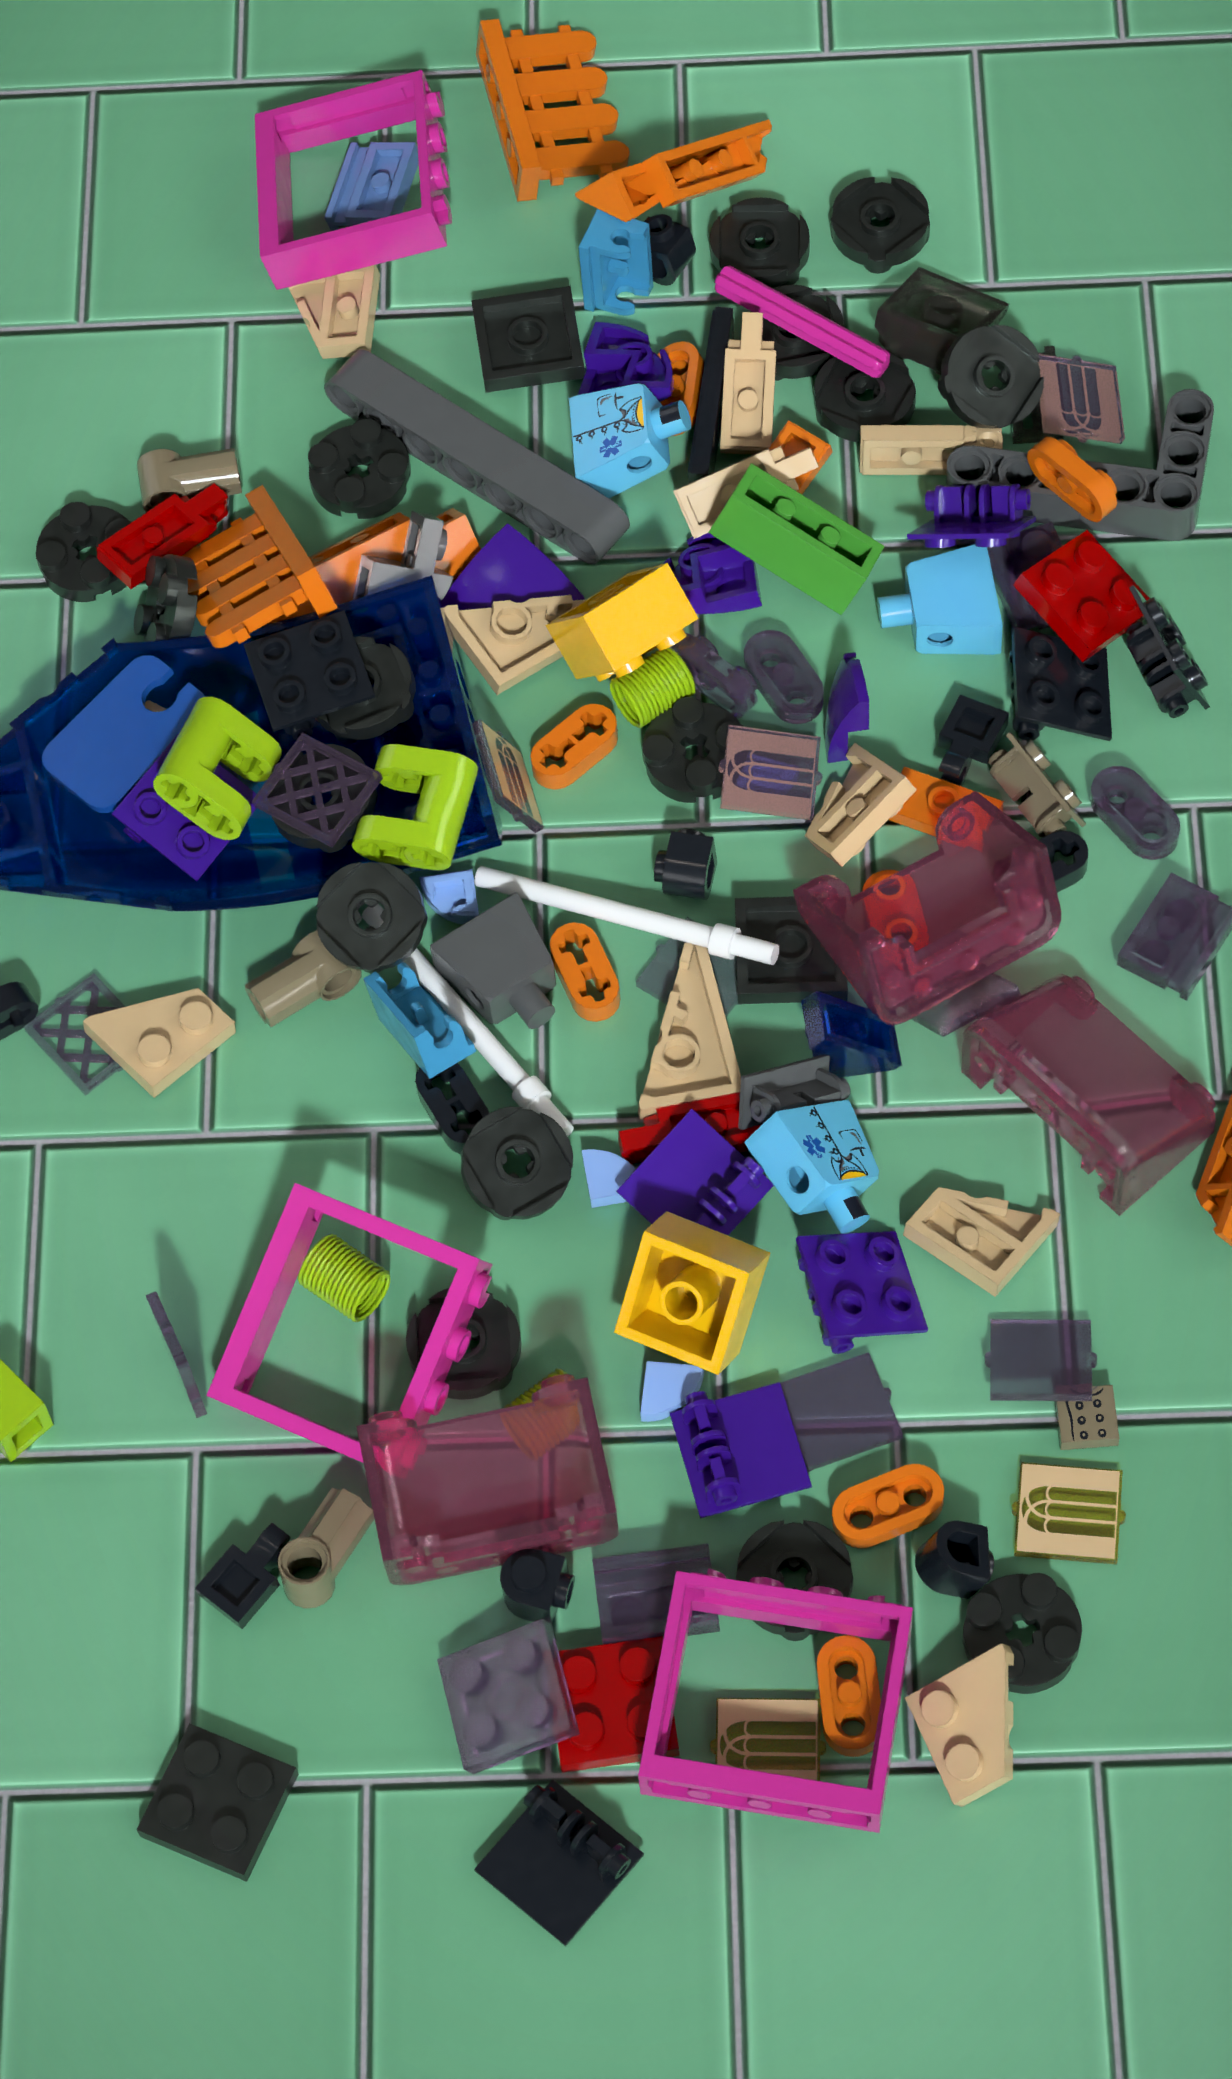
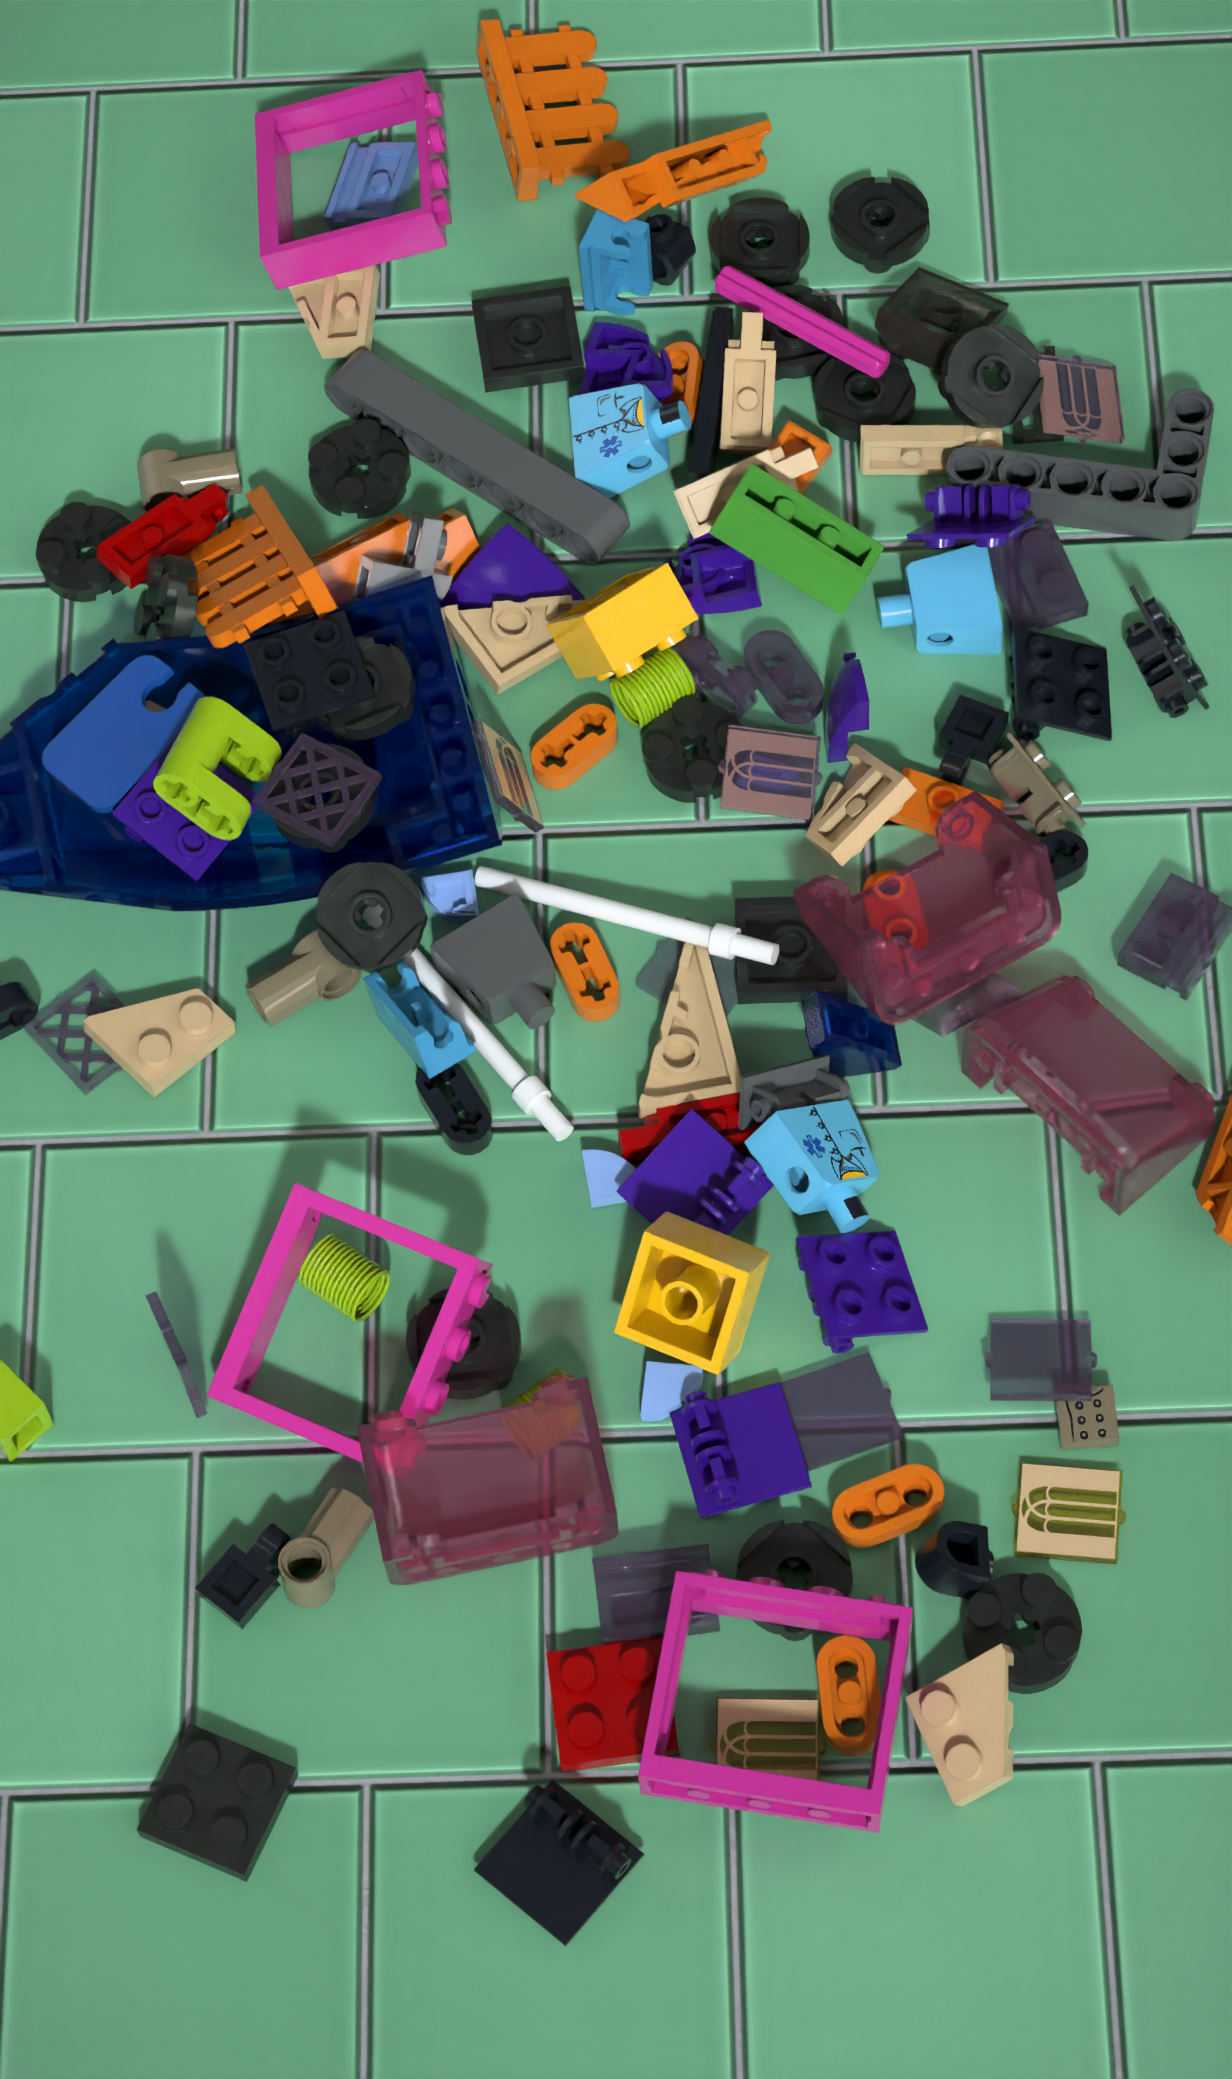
lime connector [352,744,478,870] -> none
clear purple plate [437,1618,580,1774] -> none
pearl dark grey plate [461,1106,573,1220] -> none
black plate [500,1549,575,1626] -> none
black plate [654,828,717,900] -> none
tan wing [903,1187,1060,1297] -> none
red plate [1013,530,1150,662] -> none
orange plate [1027,437,1117,522] -> none
plate [1090,766,1180,860] -> none

